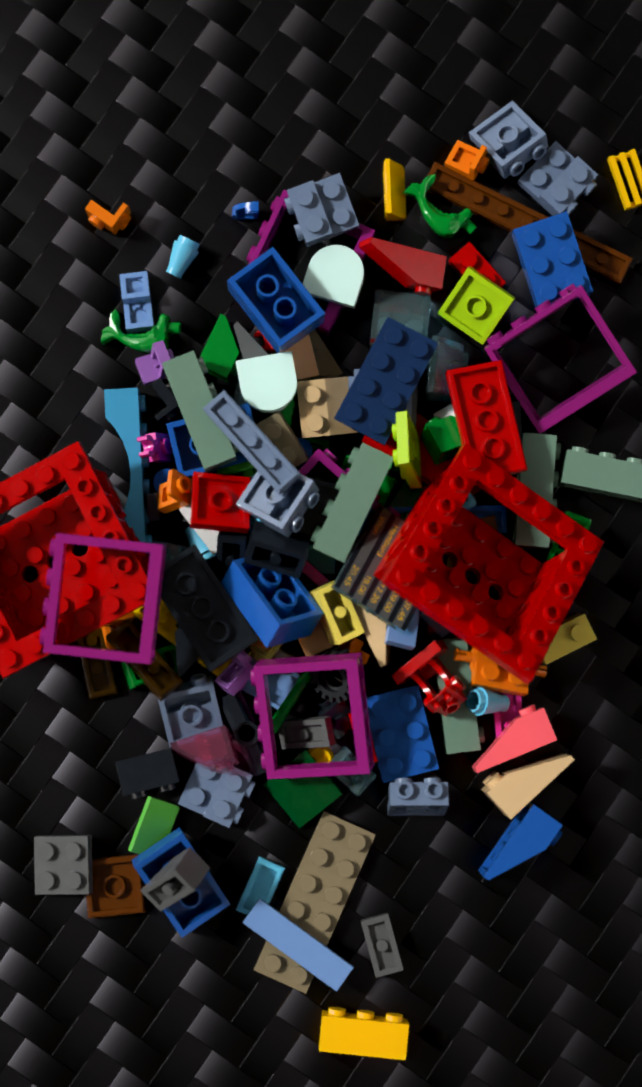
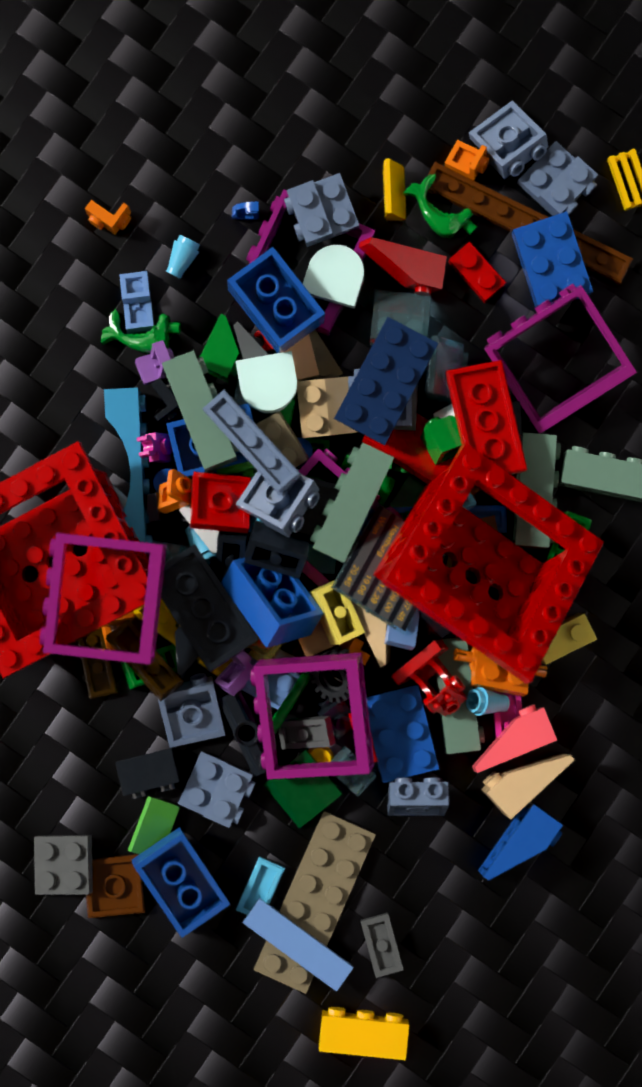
dark grey slope [141,847,210,912] -> none
clear pink slope [170,725,239,773] -> none
lime plate [392,411,422,489] -> none
lime plate [437,266,516,345] -> none

